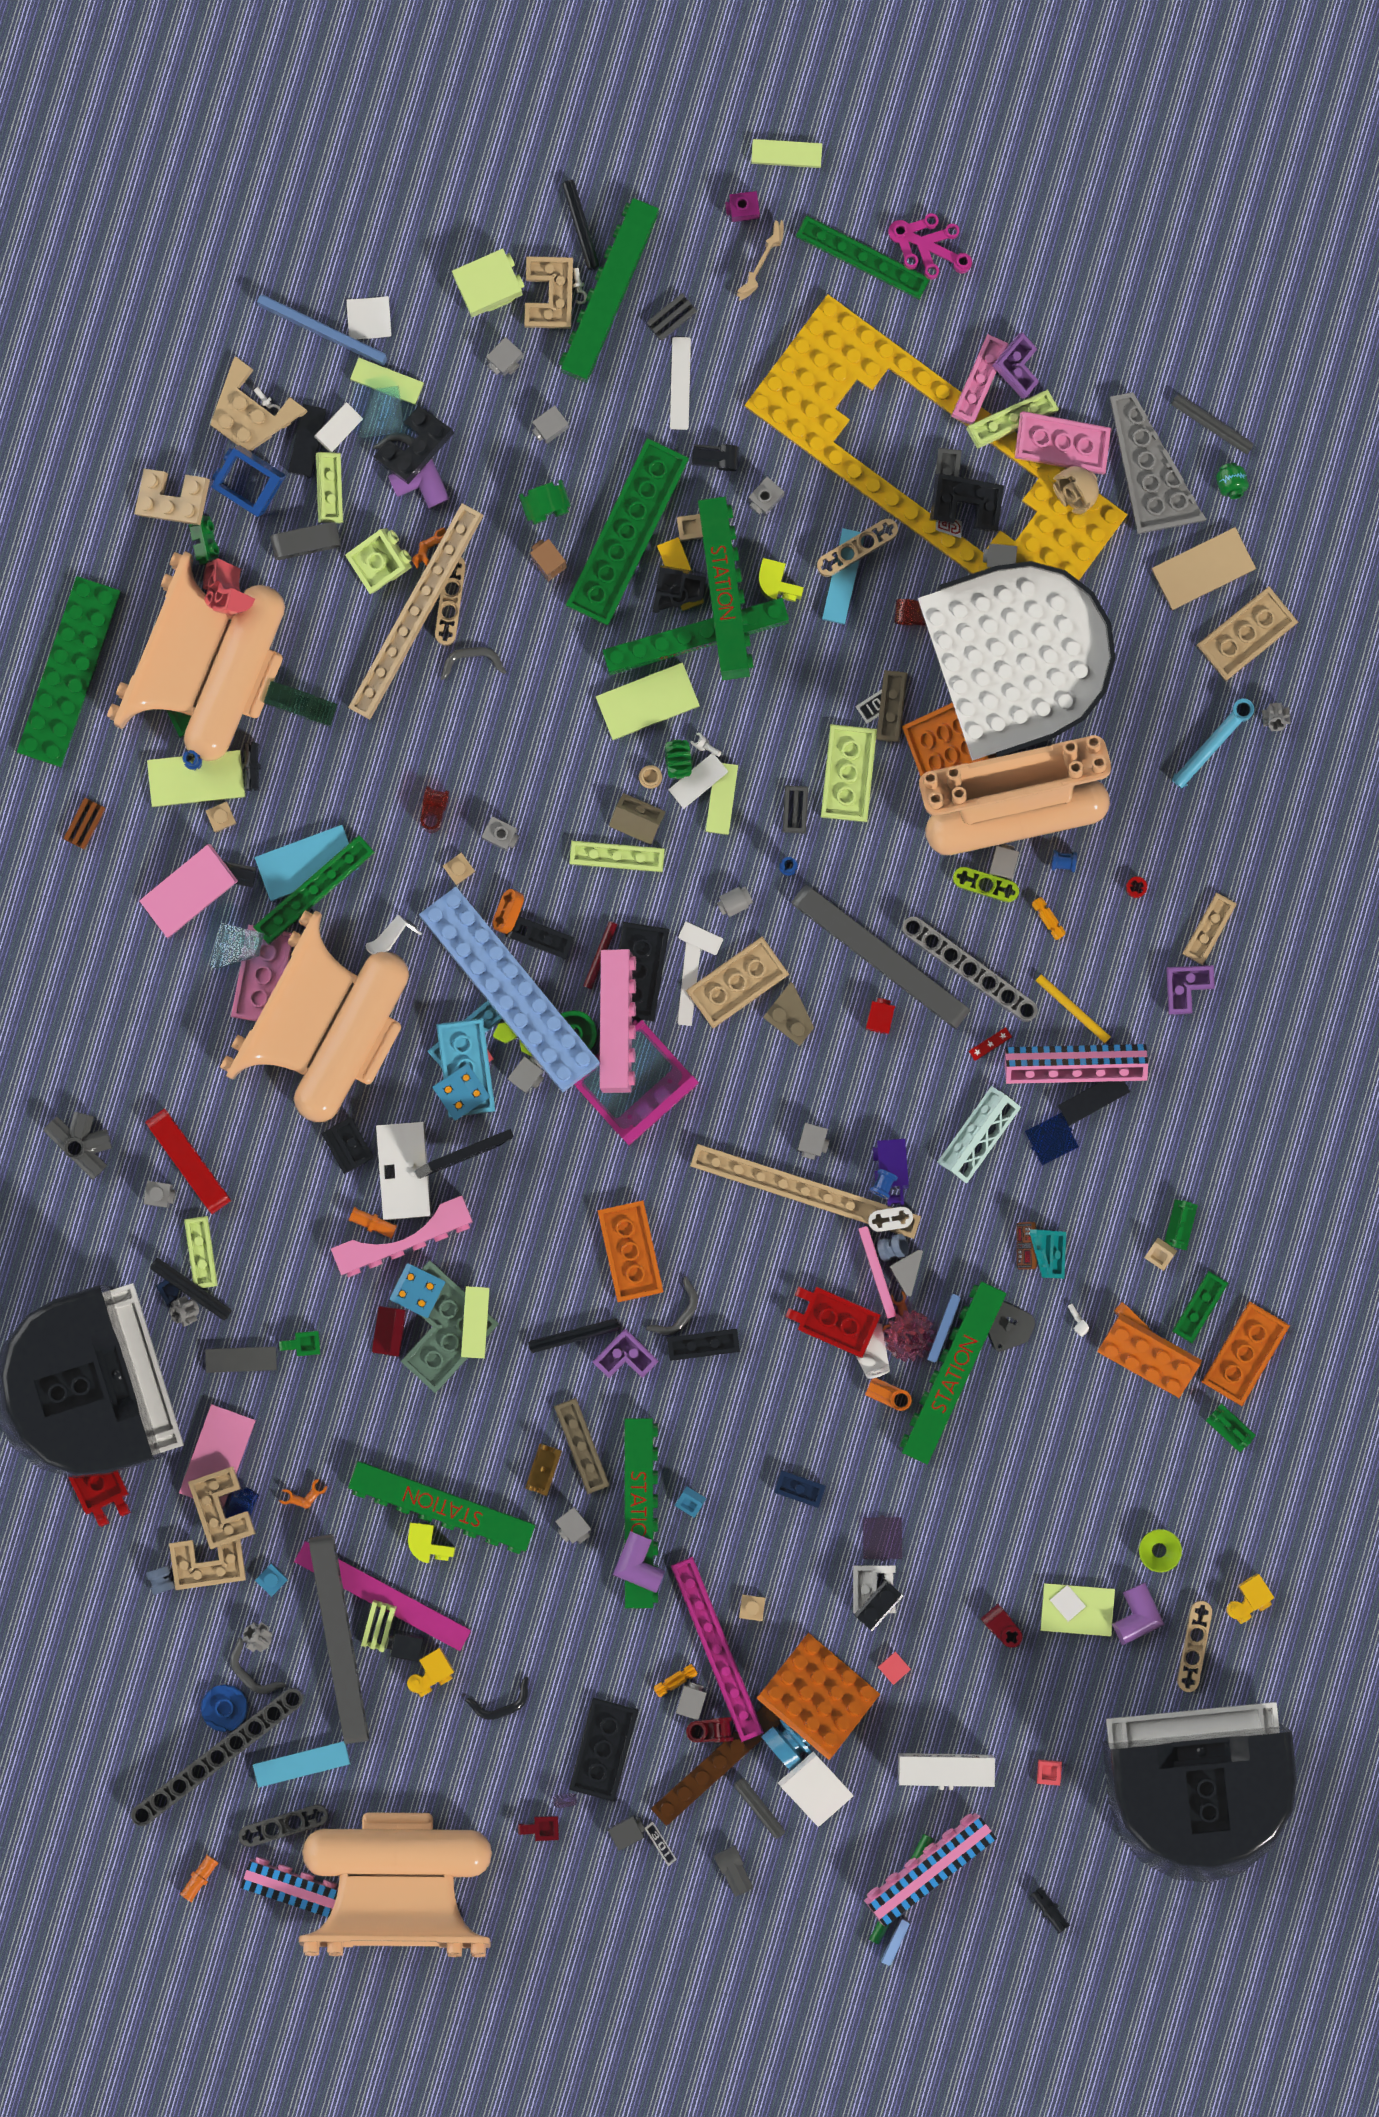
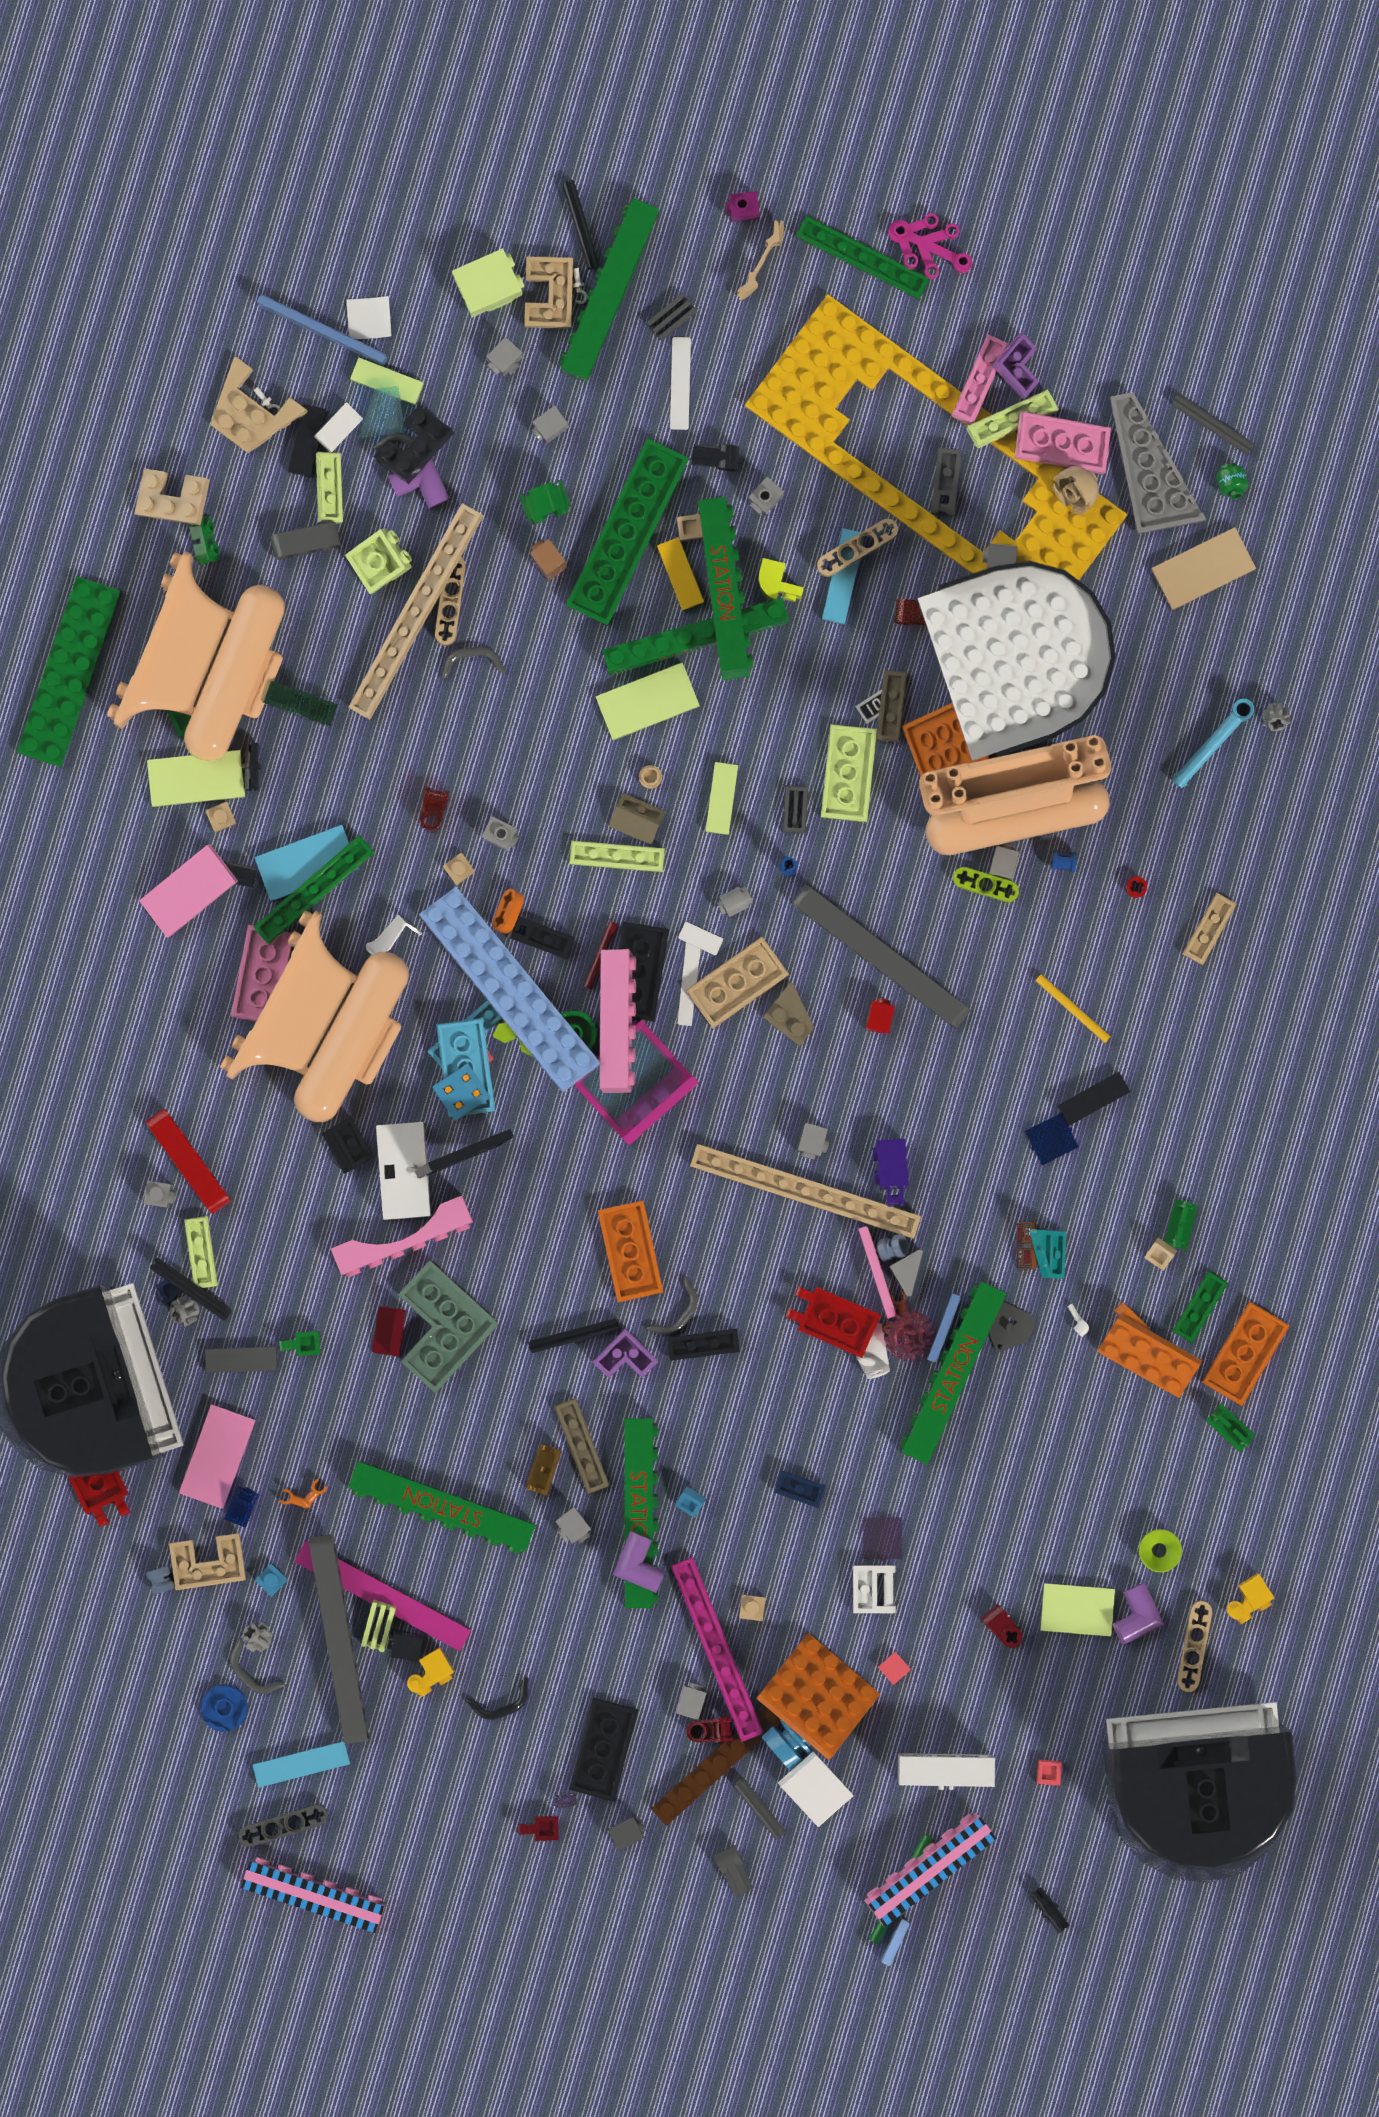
dark grey piece [43,1111,112,1180] -> none
dark orange tile [63,798,106,850] -> none
dark grey beam [131,1687,305,1826] -> none
orange pin [180,1854,219,1902] -> none
blue pin [183,750,202,771] -> none
tan plate [188,1466,256,1549] -> none
coral brick [203,558,255,615] -> none
clear light blue wing [210,923,264,969] -> none
blue window [211,445,286,517] -> none
light nougat piece [299,1812,492,1957] -> none
orange pin [348,1207,397,1239] -> none
dark azure sticker [389,1263,445,1318] -> none
neon yellow brick [408,1522,455,1563] -> none
orange arm [412,528,446,569] -> none
yellowish green tile [461,1286,490,1359] -> none
light grey brick [507,1056,544,1094] -> none
sticker [644,1822,677,1866] -> none
black slope [652,565,706,613] -> none
light orange axle [654,1664,698,1697] -> none
green gear [665,739,692,779] -> none
white sticker [668,753,728,809] -> none
white hand [691,733,721,757] -> none
yellowish green tile [751,139,822,168] -> none
black brick [854,1579,903,1631] -> none
orange piece [865,1378,912,1411] -> none
white beam [868,1207,913,1232] -> none
blue bush [869,1169,898,1199] -> none
light grey beam [902,917,1038,1022] -> none
black plate [930,473,1004,532] -> none
white sticker [936,519,962,538] -> none
light aqua fence [937,1086,1021,1184] -> none
red sticker [969,1027,1012,1061] -> none
bright pink brick [1005,1044,1148,1084] -> none
light orange axle [1032,897,1066,940] -> none
white sticker [1050,1585,1086,1621] -> none
medium lavender brick [1166,965,1215,1015] -> none
tan tile [1196,586,1298,682] -> none

